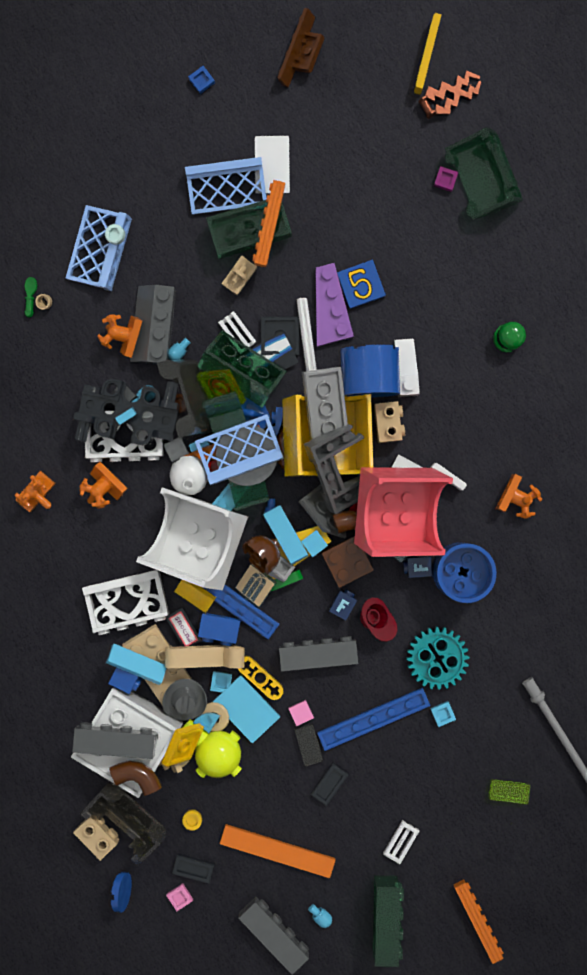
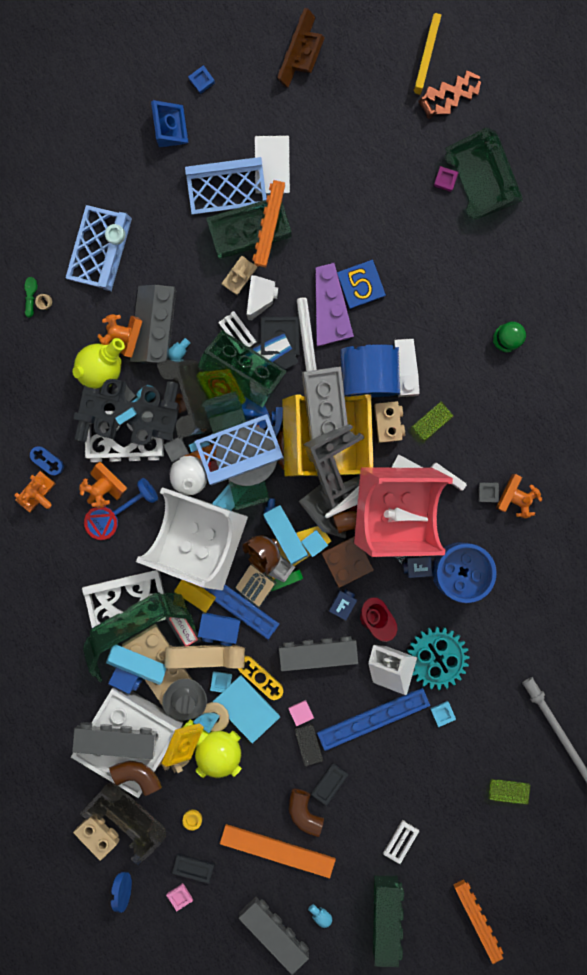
none -> blue beam [30,446,64,475]
none -> neon yellow piece [73,338,125,389]
none -> clear green windscreen [83,592,196,682]
none -> blue piece [84,478,158,540]
none -> blue slope [151,100,188,147]
none -> white slope [247,275,278,320]
none -> reddish brown cylinder [289,789,324,837]
none -> white piece [325,486,359,518]
none -> white slope [368,645,417,695]
none -> white piece [384,508,428,522]
none -> clear neon green tile [412,402,453,441]
none -> dark grey plate [478,483,499,502]

